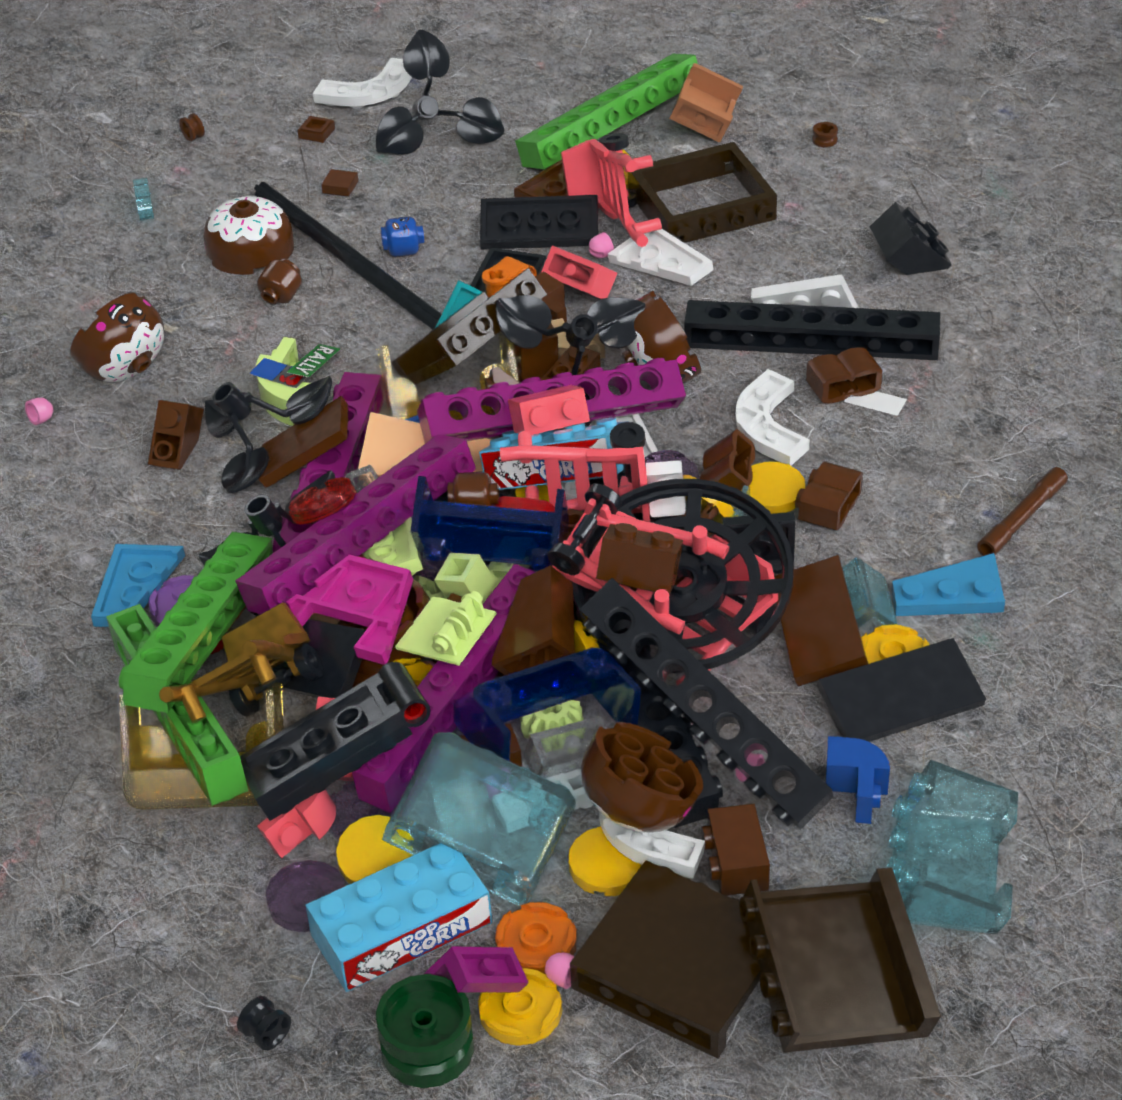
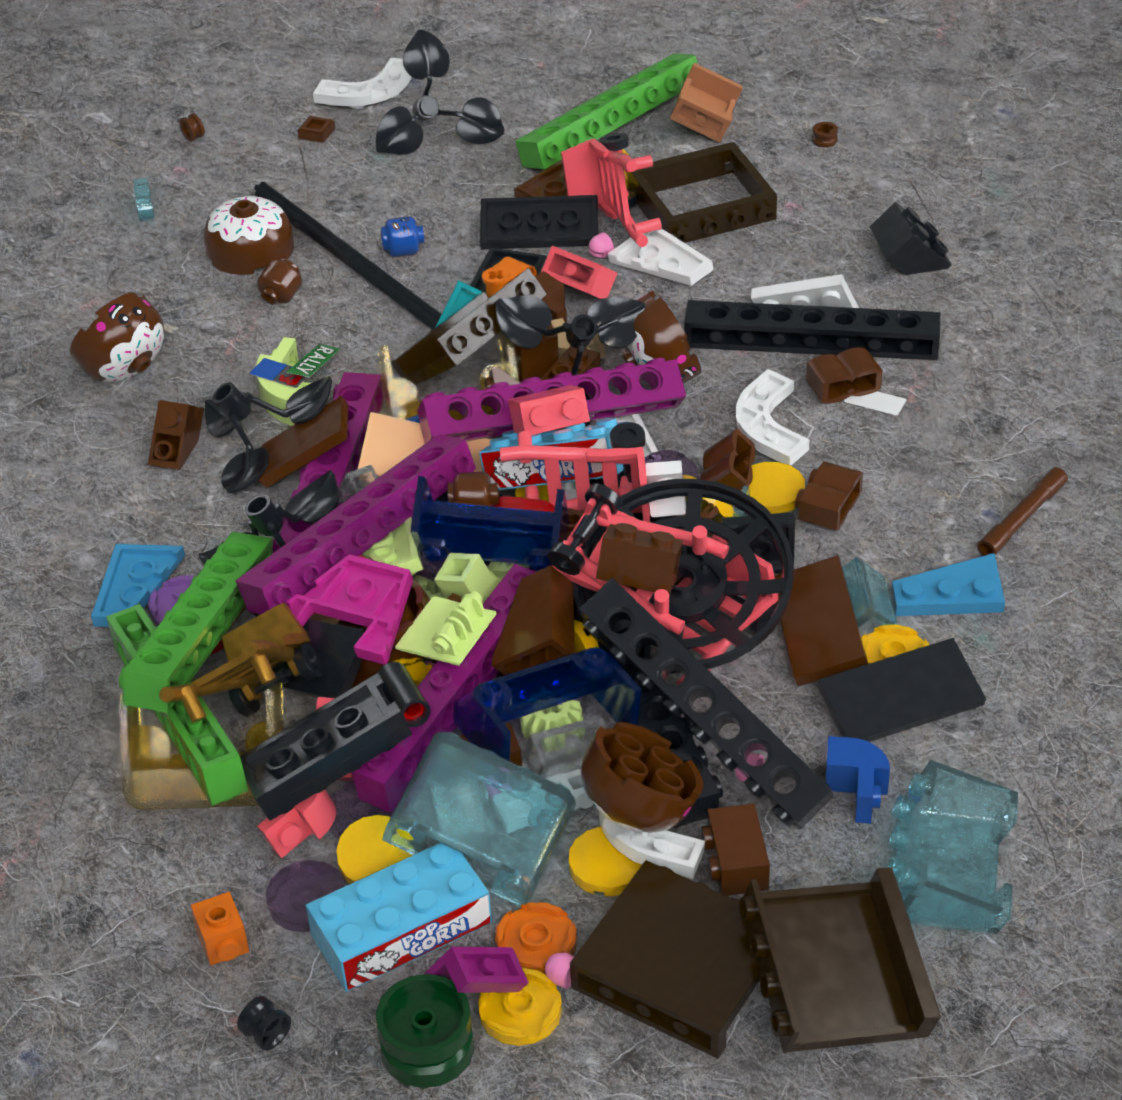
bright pink hinge [25,397,53,425] -> none
clear red tile [288,477,357,525] -> none
reddish brown tile [321,169,359,197] -> none
none -> orange brick [190,891,249,966]

